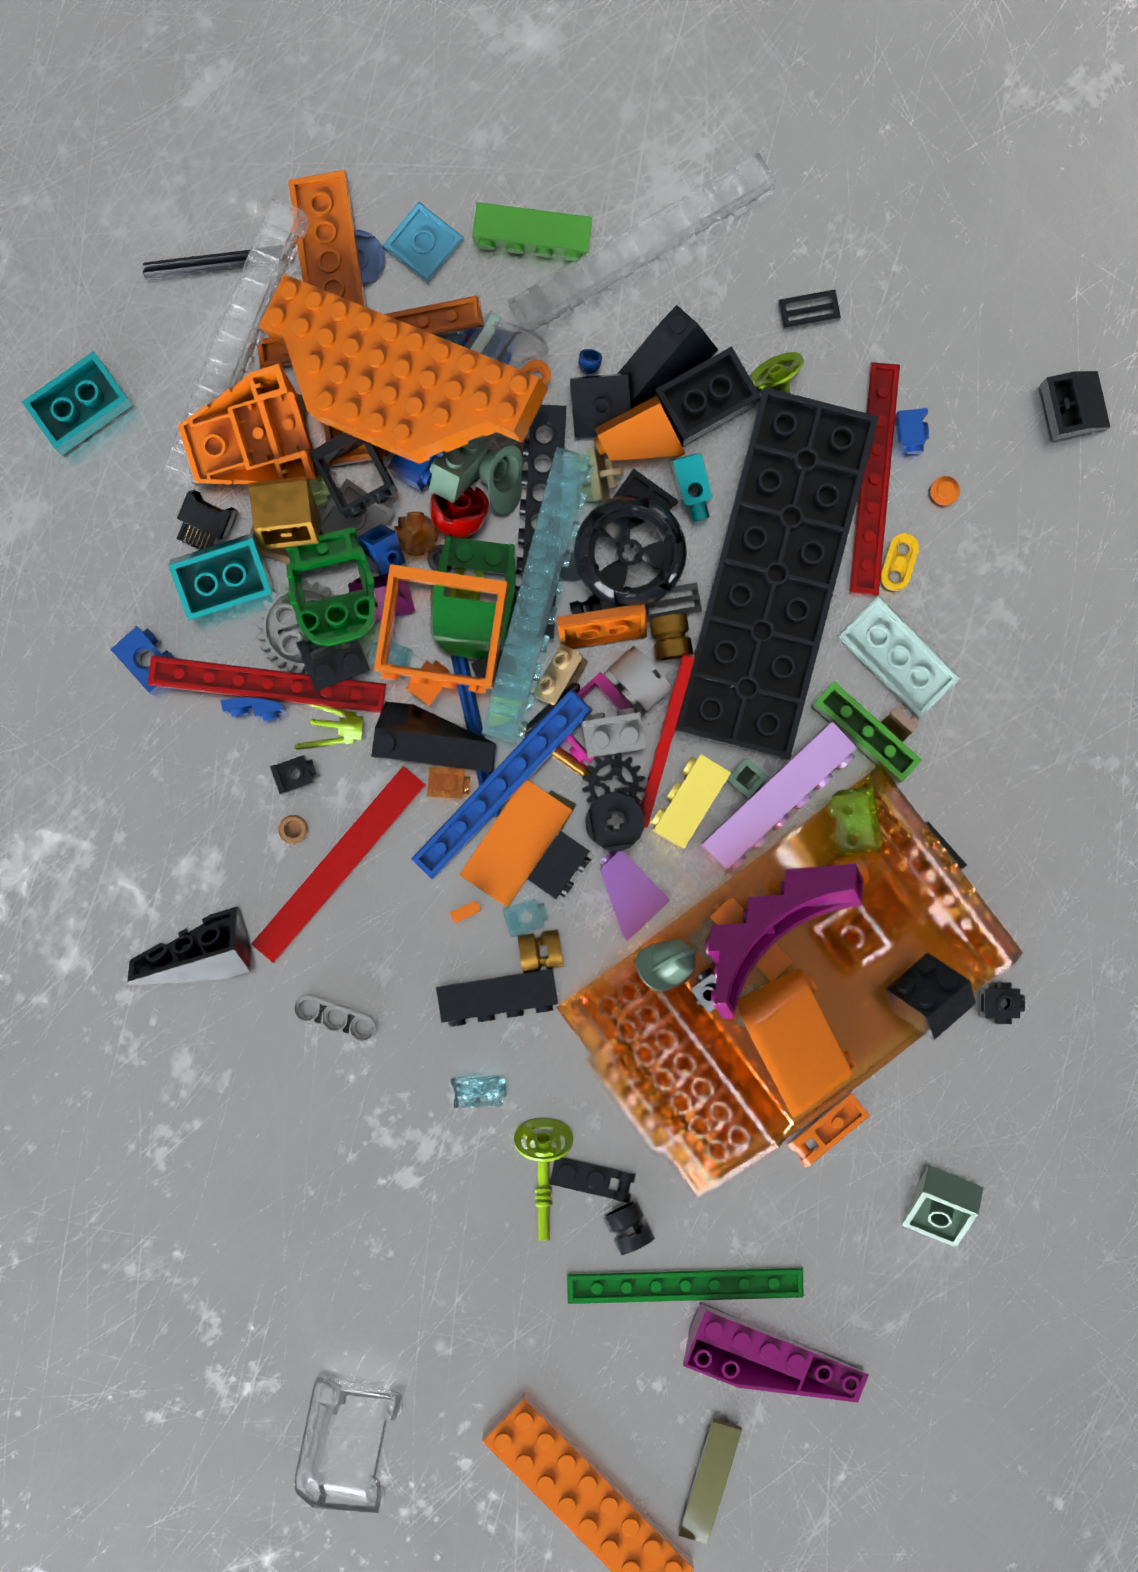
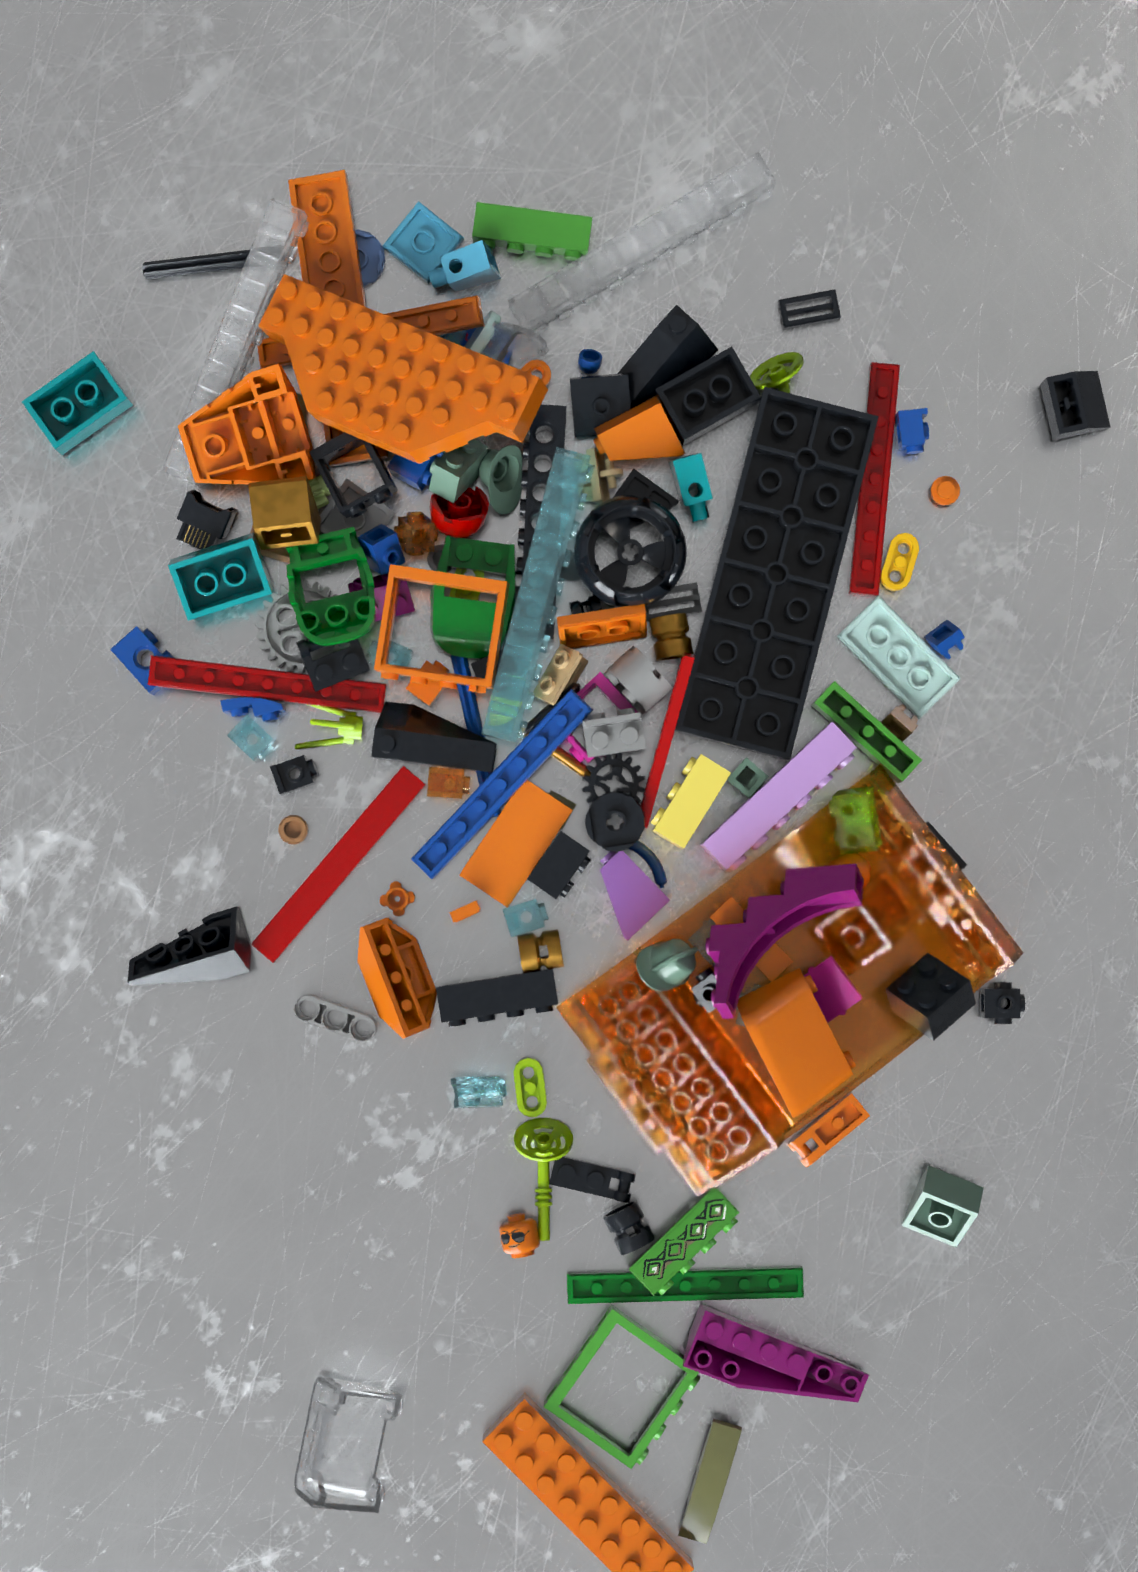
none -> clear light blue brick [227,714,276,762]
none -> orange wedge [357,918,437,1039]
none -> orange plate [380,881,415,916]
none -> medium azure torso [429,240,501,291]
none -> orange head [499,1213,540,1258]
none -> lime plate [514,1058,547,1117]
none -> bright green window [544,1304,700,1469]
none -> blue piece [628,841,667,888]
none -> bright green brick [629,1186,739,1296]
none -> dark pink piece [804,956,863,1023]
none -> blue tile [924,620,965,660]

